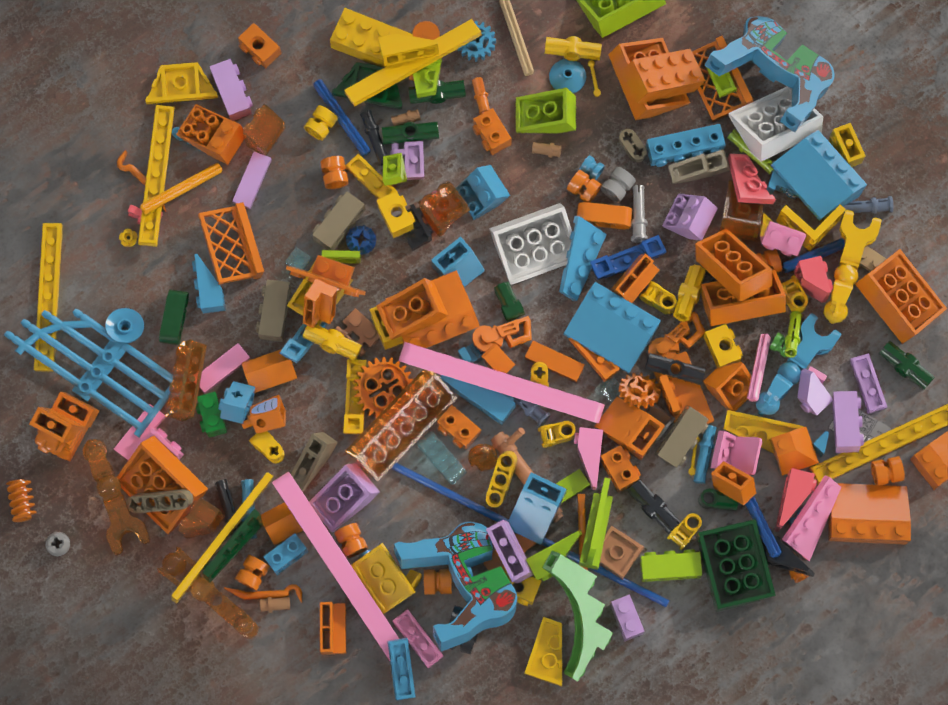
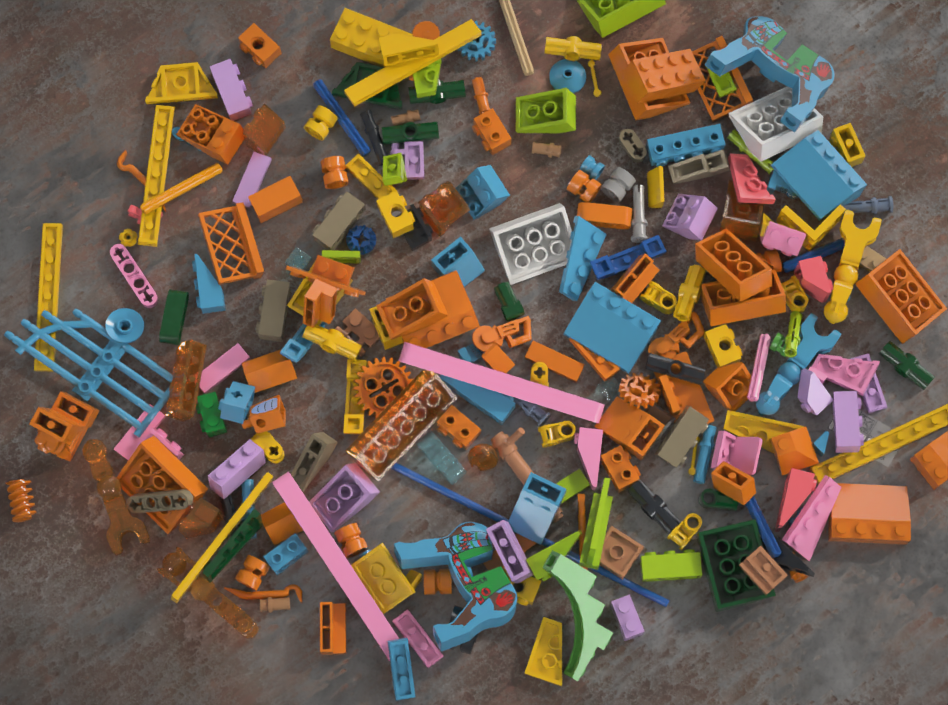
light grey piece [46,532,70,556] -> none
yellow beam [486,451,517,507] -> none
orange wheel [871,456,905,486] -> none
none -> bright pink beam [110,244,158,308]
none -> lavender brick [208,439,266,499]
none -> orange piece [248,176,303,223]
none -> yellow slope [647,166,664,208]
none -> nougat plate [739,546,788,595]
none -> bright pink wing [812,354,880,396]

